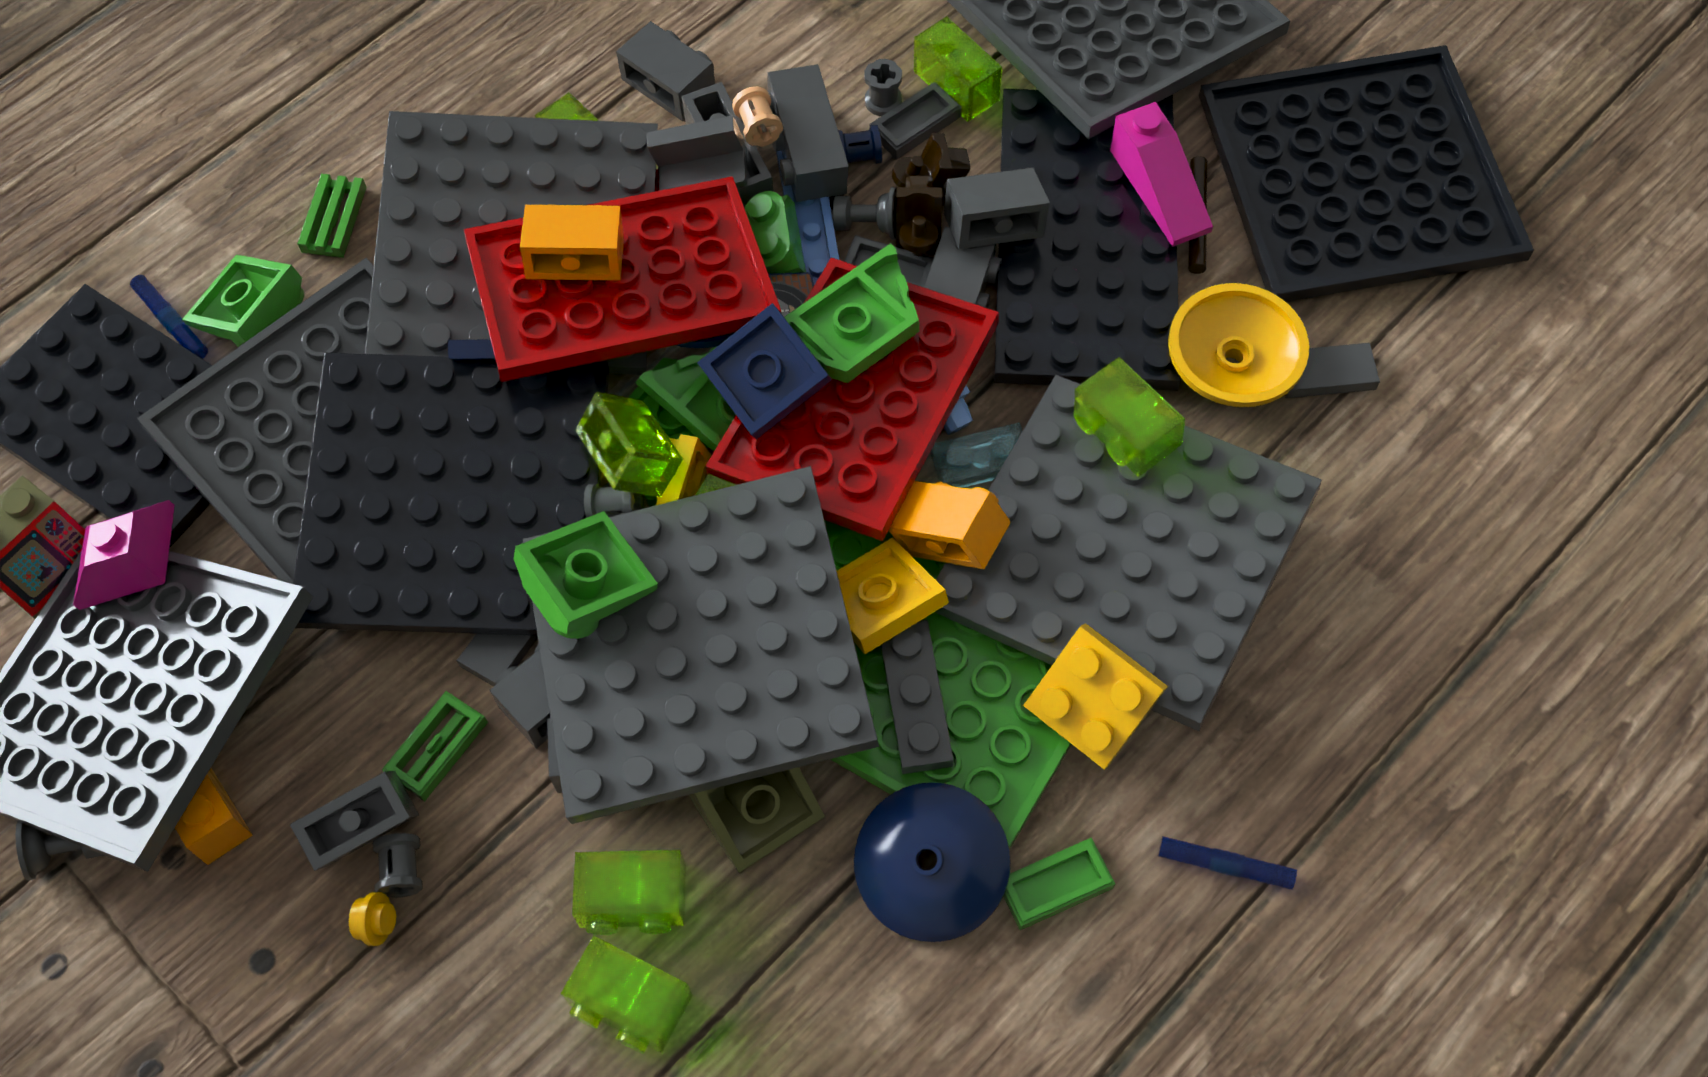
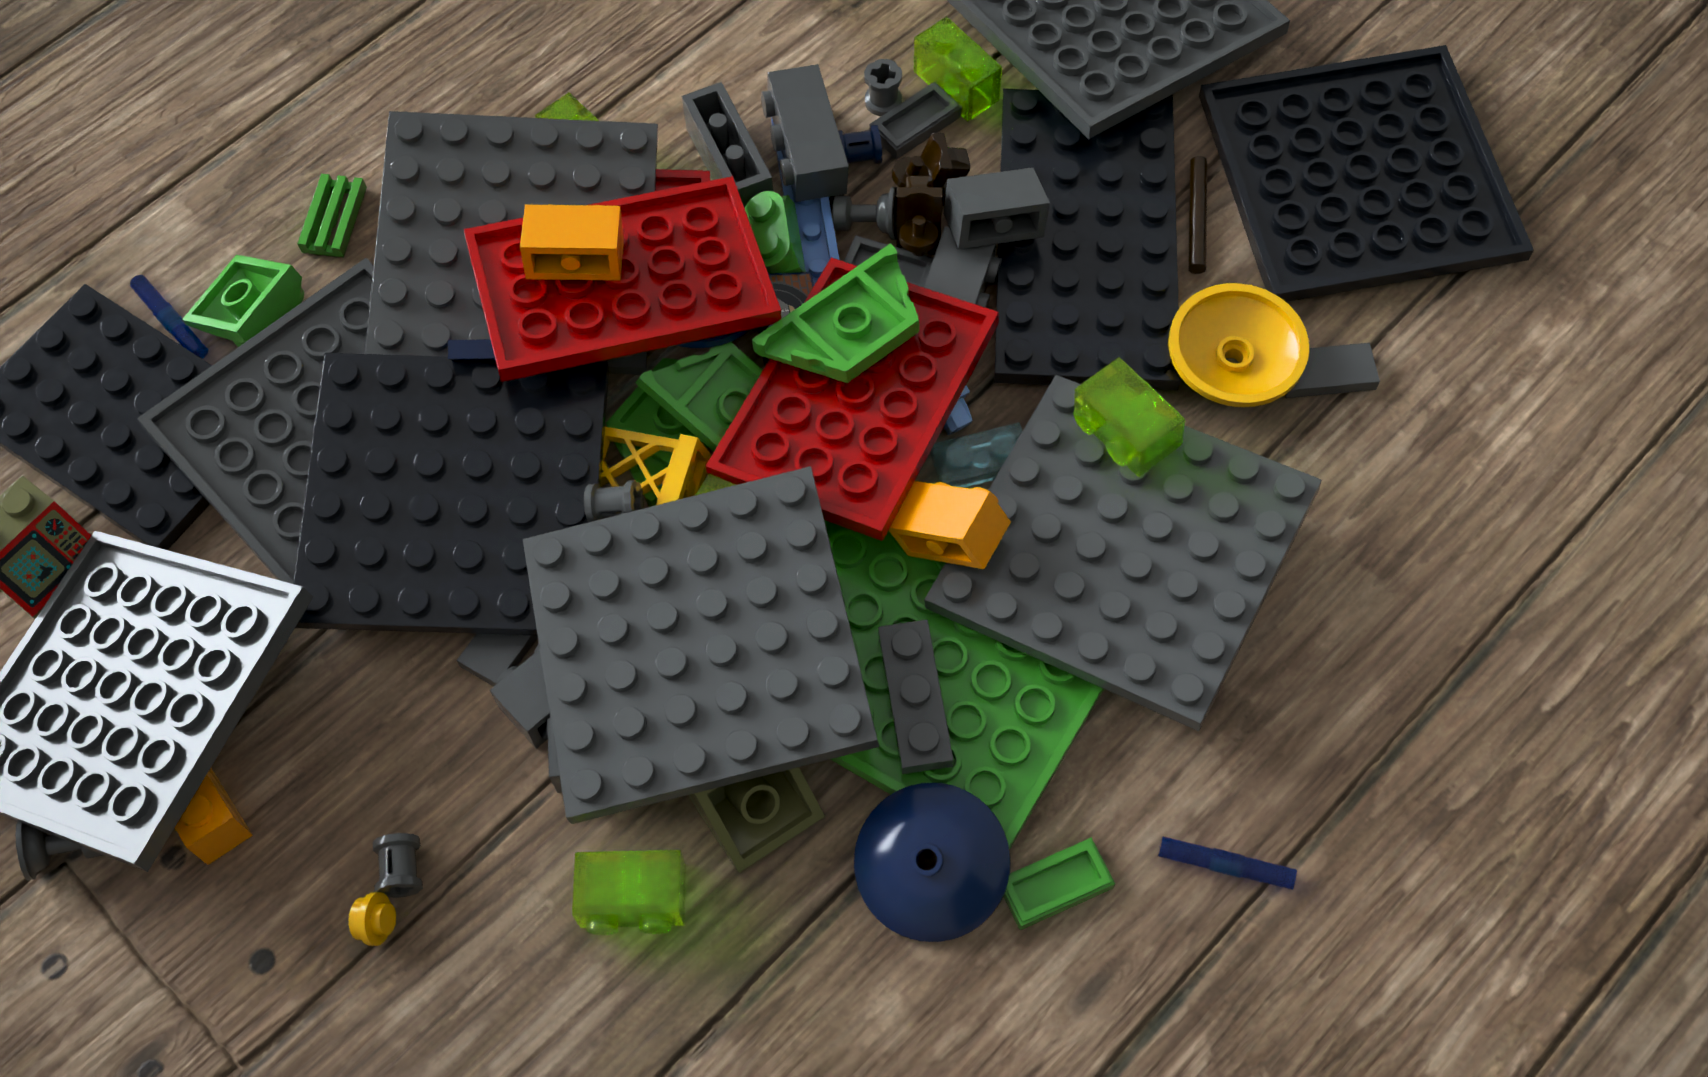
dark pink slope [73,500,175,610] -> none
dark grey brick [290,771,419,871] -> none
bright green tile [382,691,488,802] -> none
bright green slope [514,511,658,639] -> none
clear neon green brick [560,935,693,1054] -> none
clear neon green brick [575,392,683,497] -> none
dark grey brick [616,21,715,121] -> none
dark grey panel [646,115,748,191] -> none
dark blue plate [697,303,832,440] -> none
light nougat bush [732,86,783,147] -> none
yellow plate [837,537,949,654] -> none
yellow plate [1023,623,1168,770] -> none
dark pink slope [1110,102,1213,247] -> none

